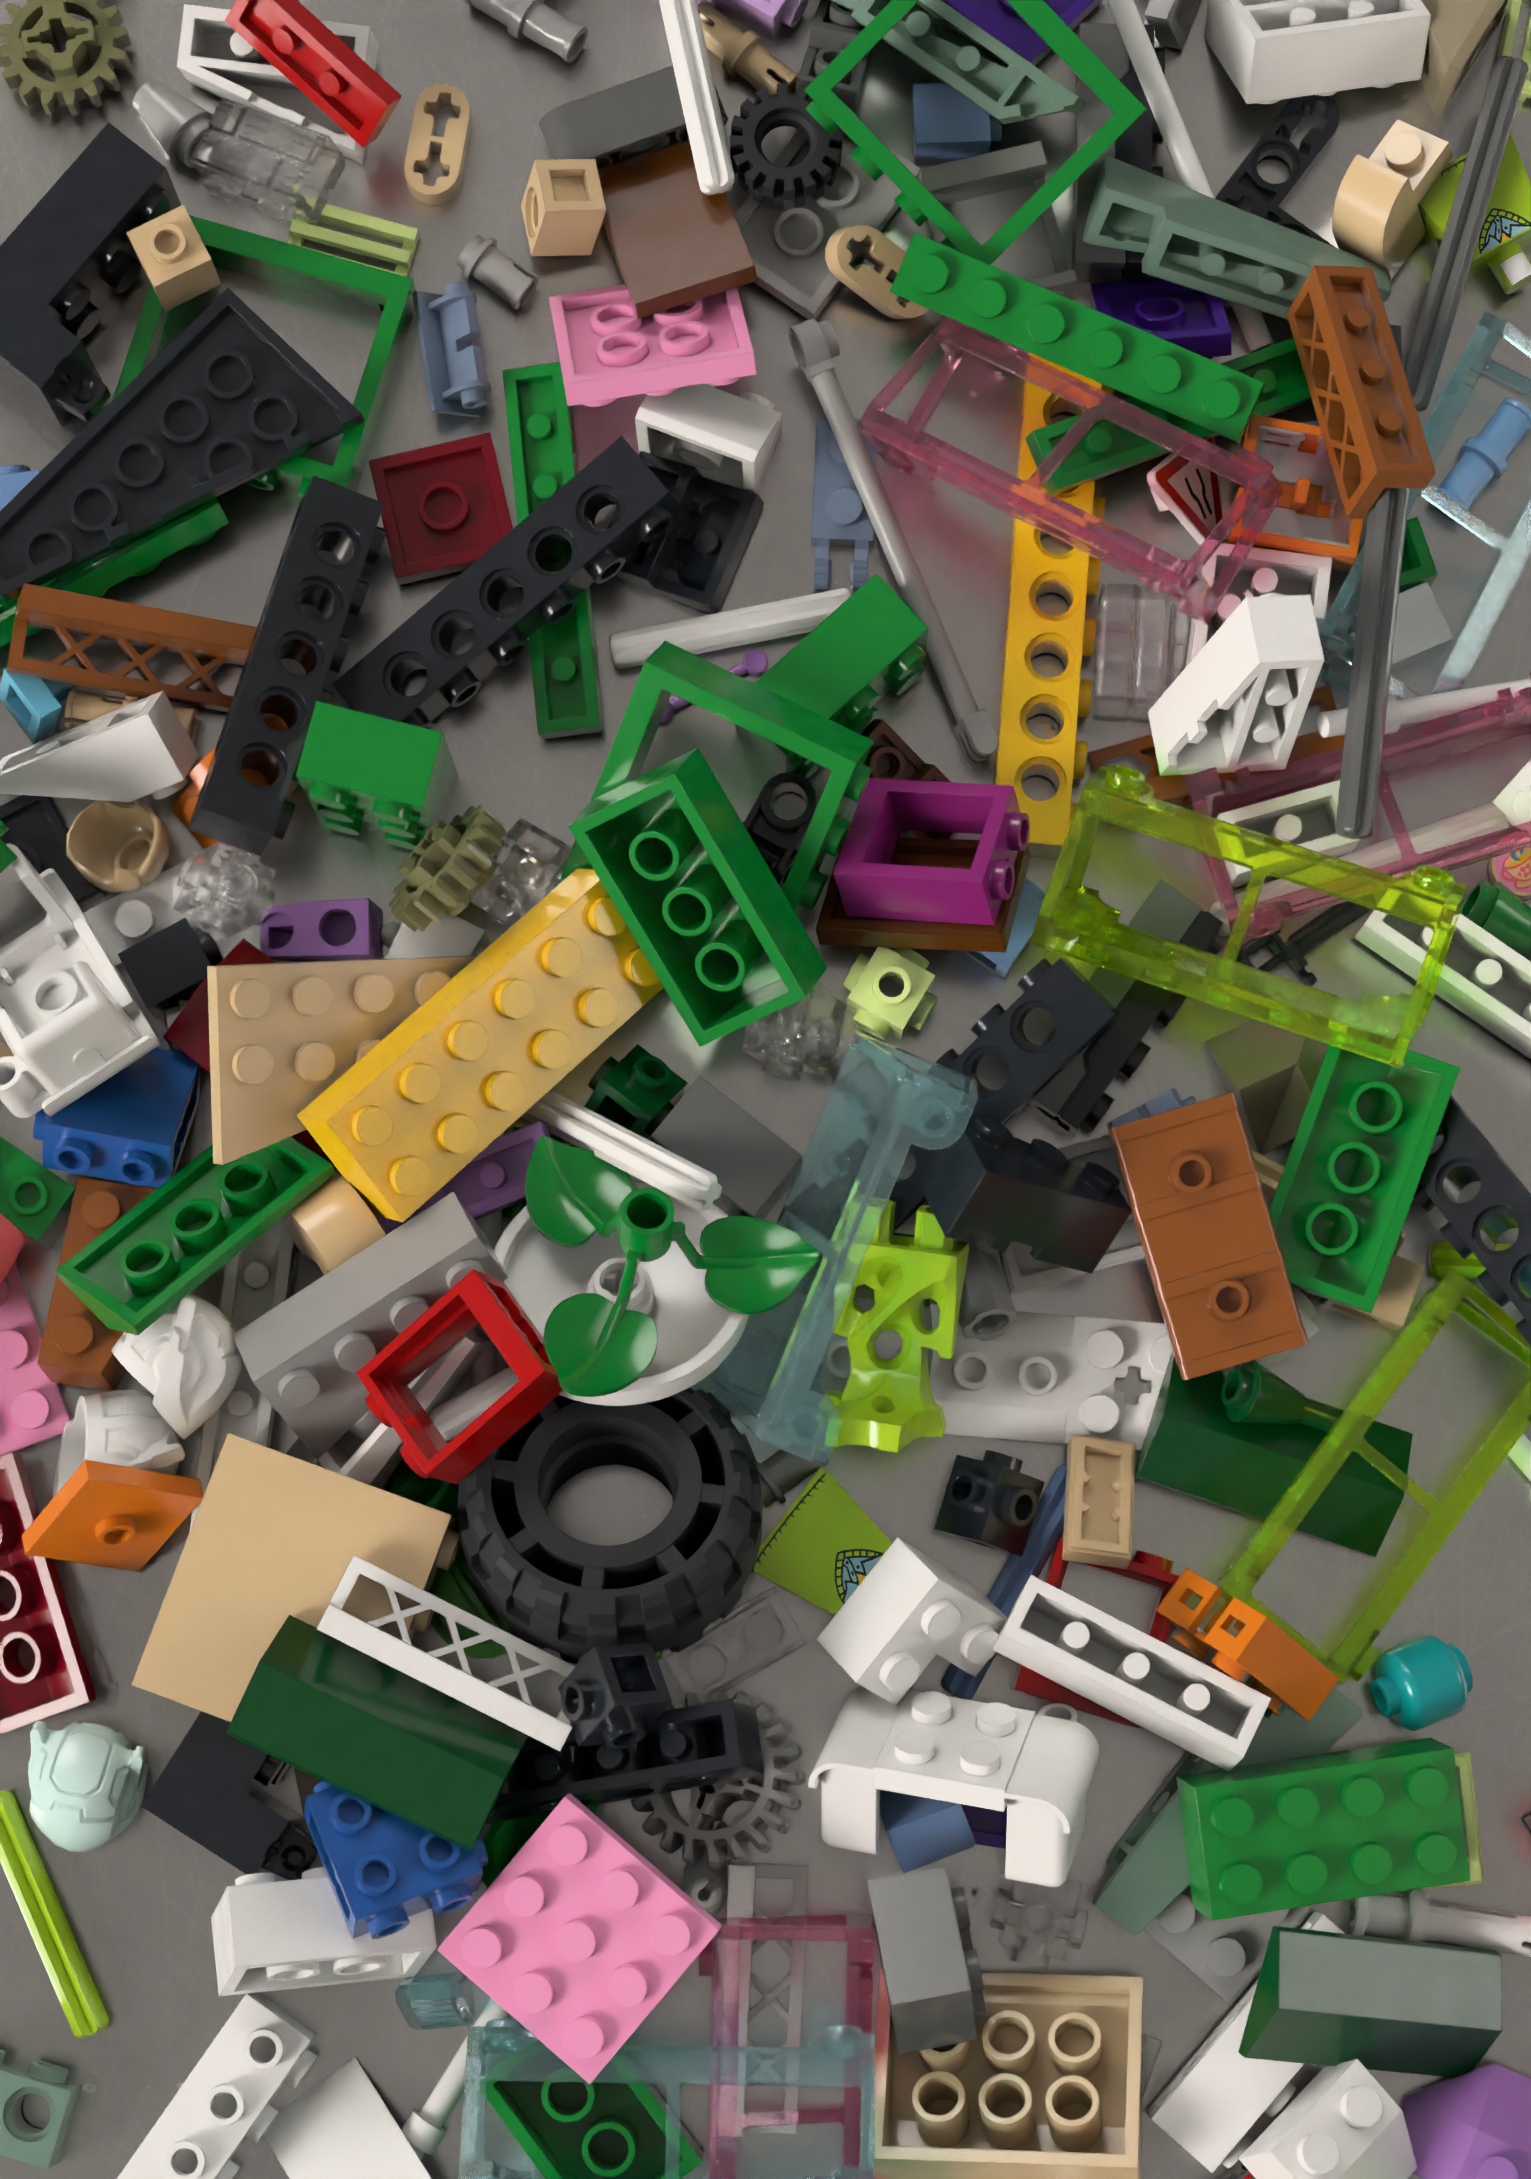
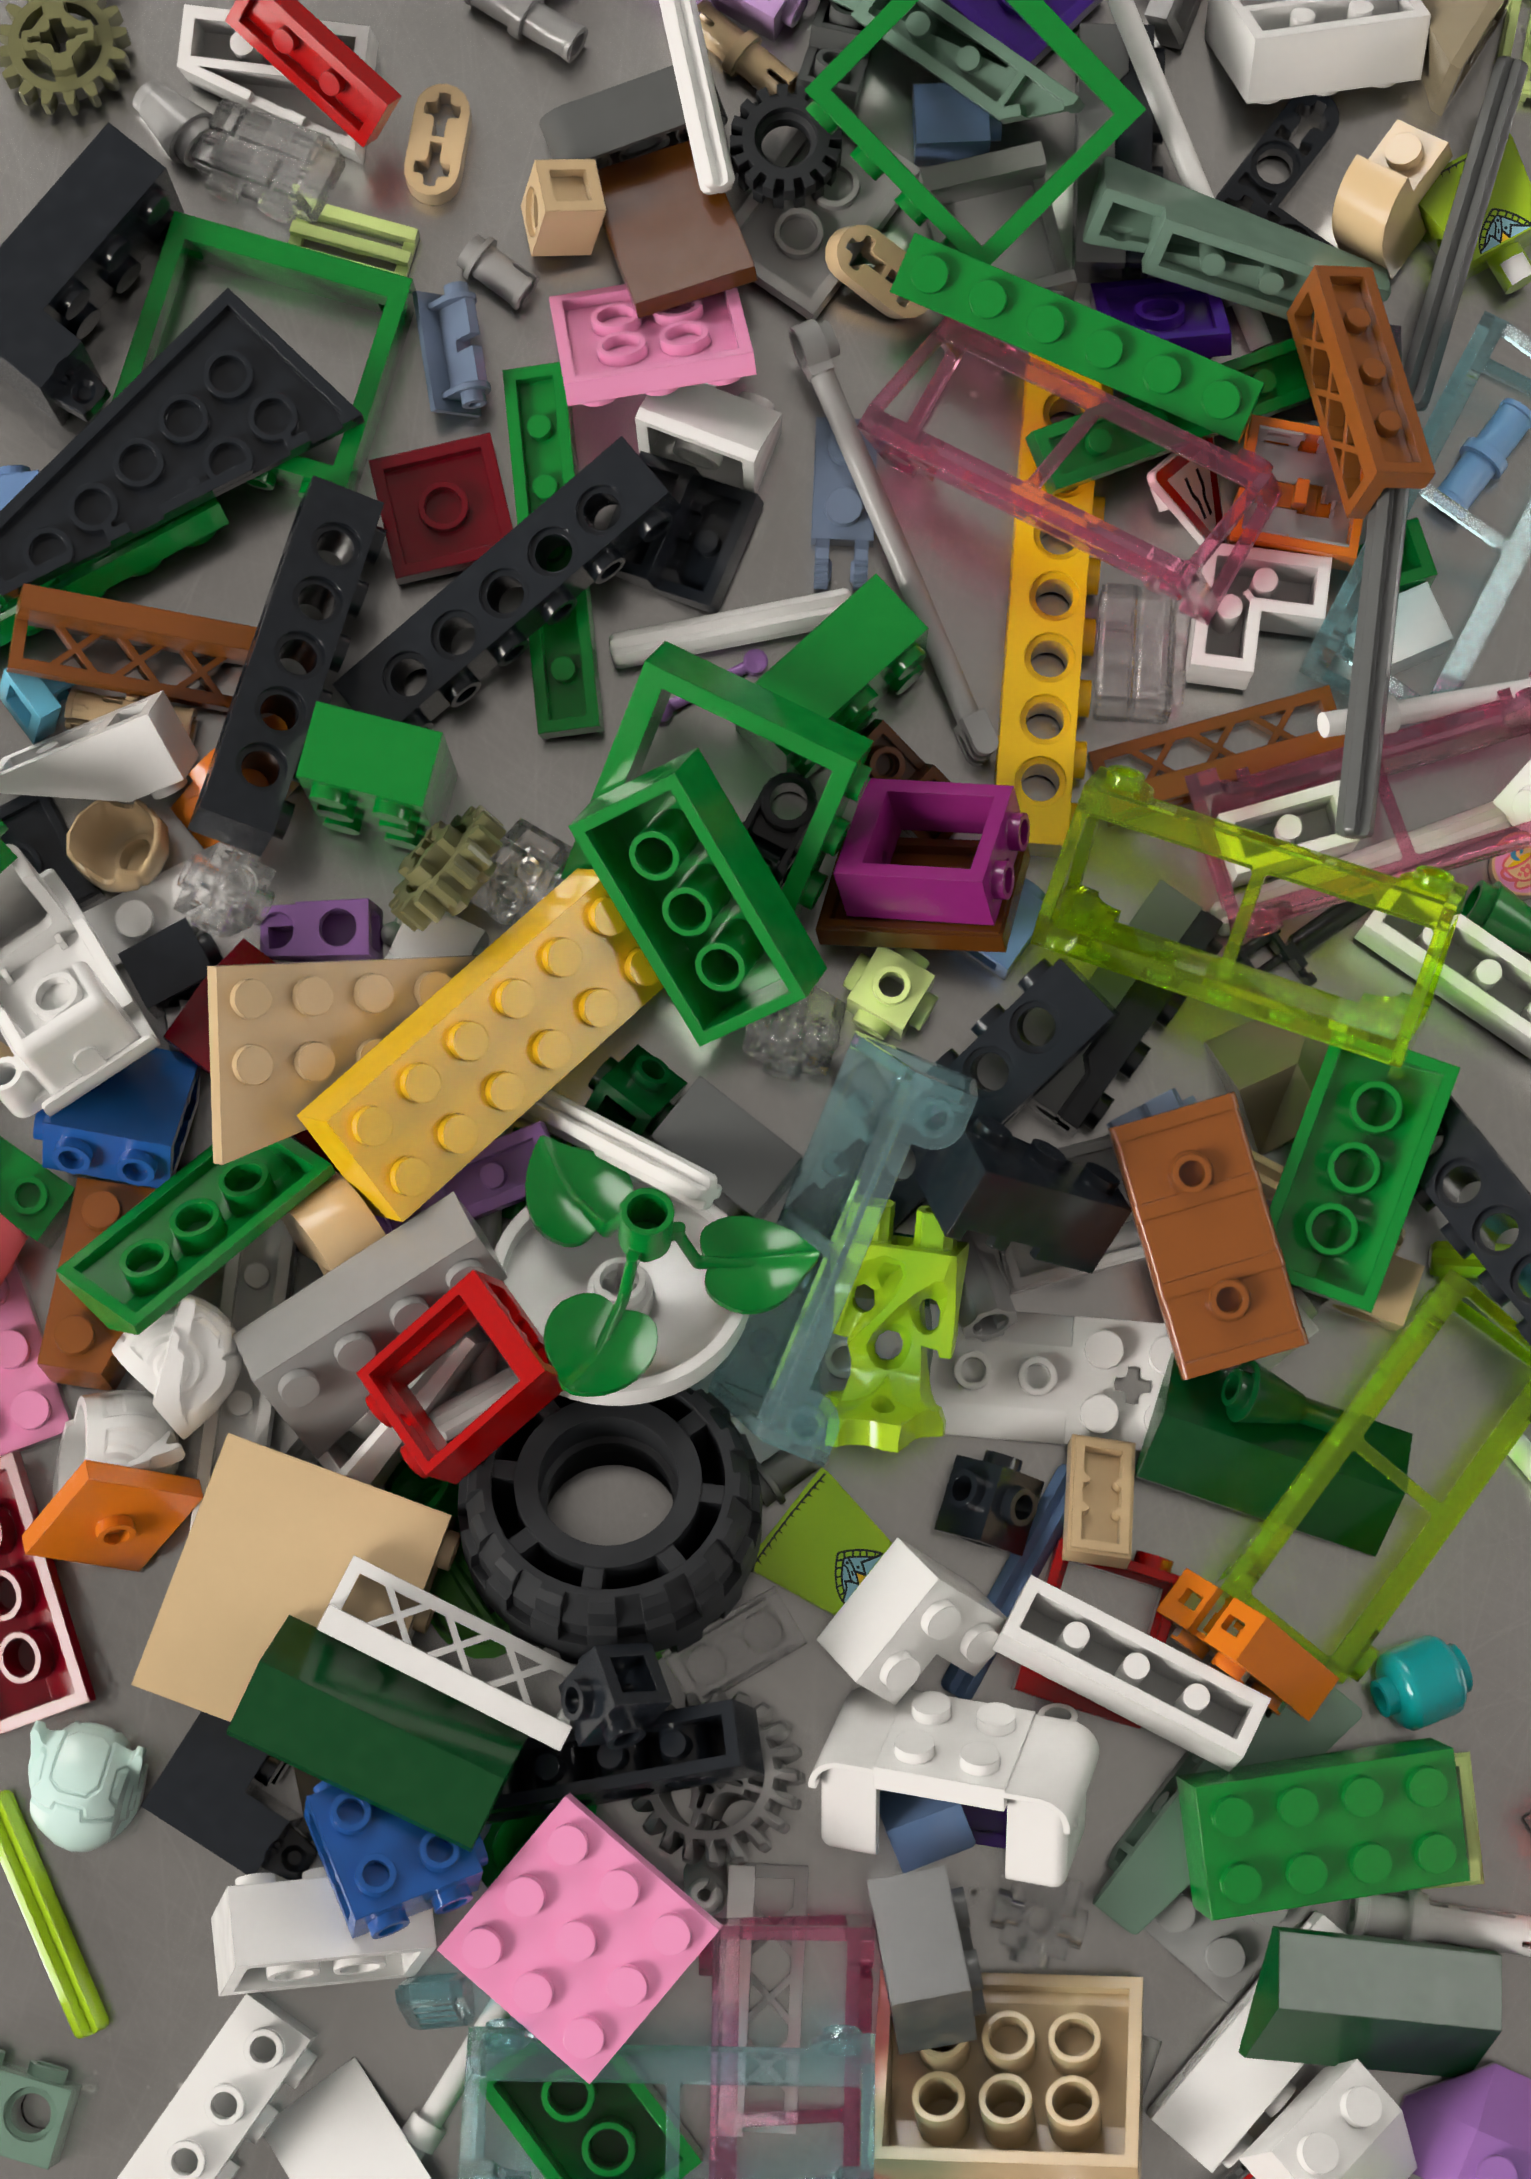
tan brick [126,205,221,312] -> none
white wedge [1148,593,1324,776] -> none

